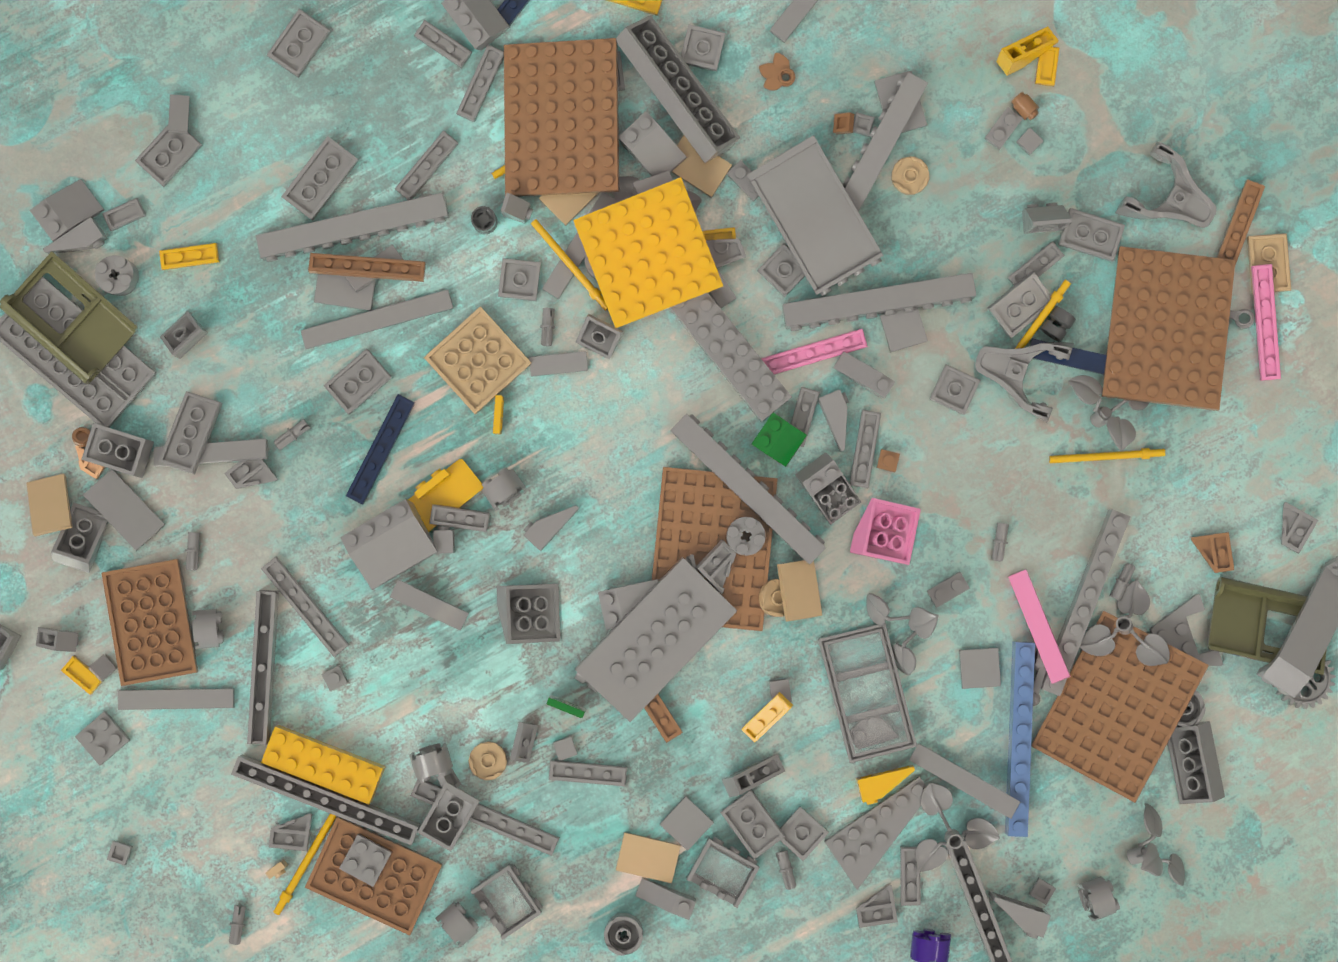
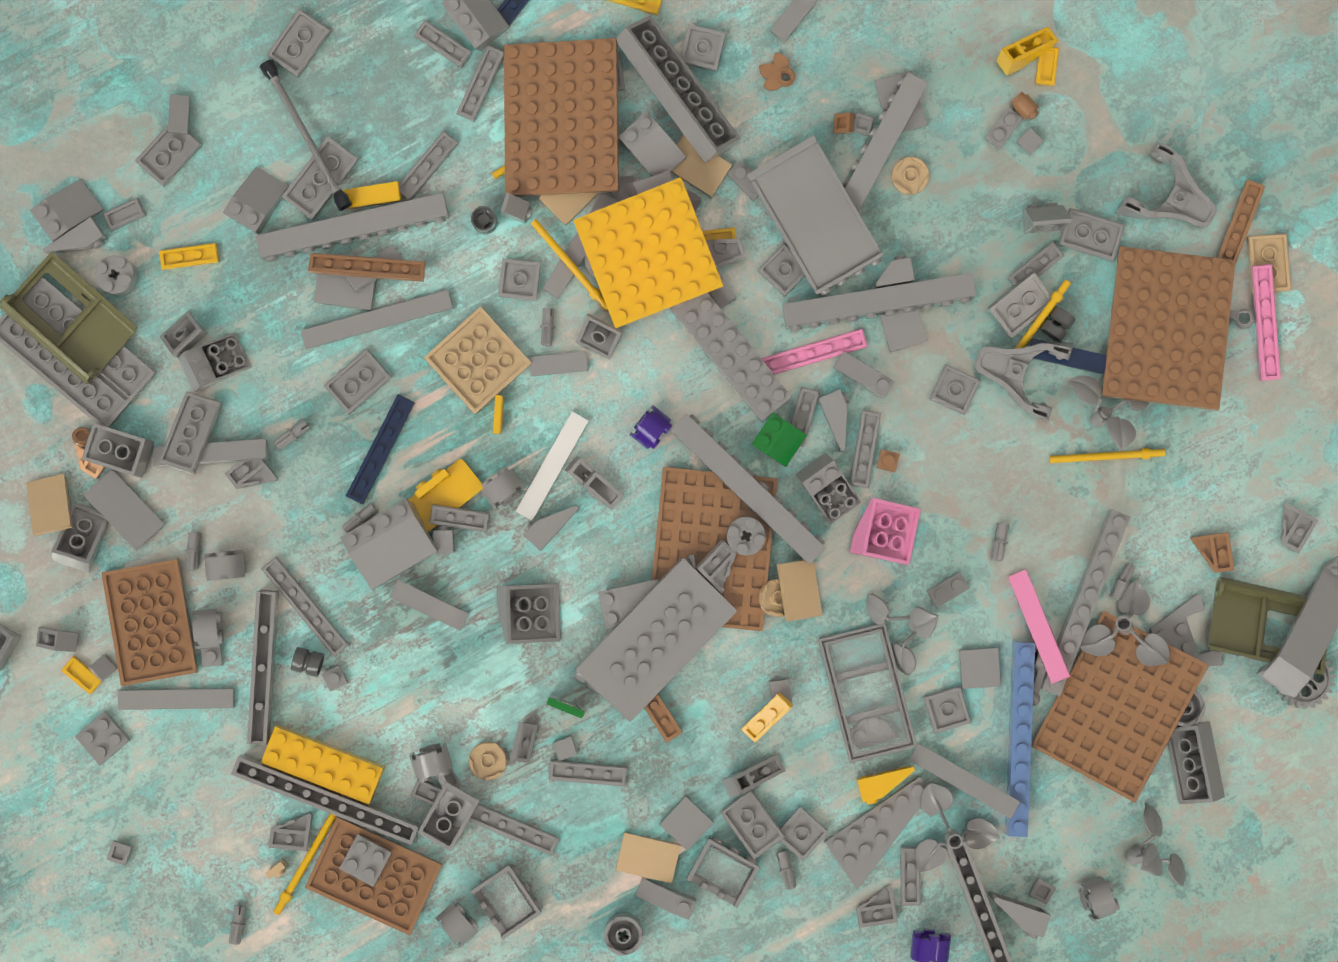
none -> light grey slope [178,333,251,393]
none -> light grey plate [201,646,223,667]
none -> light grey brick [204,550,245,581]
none -> light grey slope [223,167,289,235]
none -> light grey hose [260,60,352,211]
none -> dark grey wheel [291,647,324,677]
none -> yellow tile [342,181,402,209]
none -> light grey axle [342,503,378,533]
none -> white tile [516,411,589,521]
none -> light grey slope [565,456,624,510]
none -> dark purple brick [629,405,672,449]
none -> light grey slope [875,255,915,289]
none -> light grey tile [923,686,972,734]

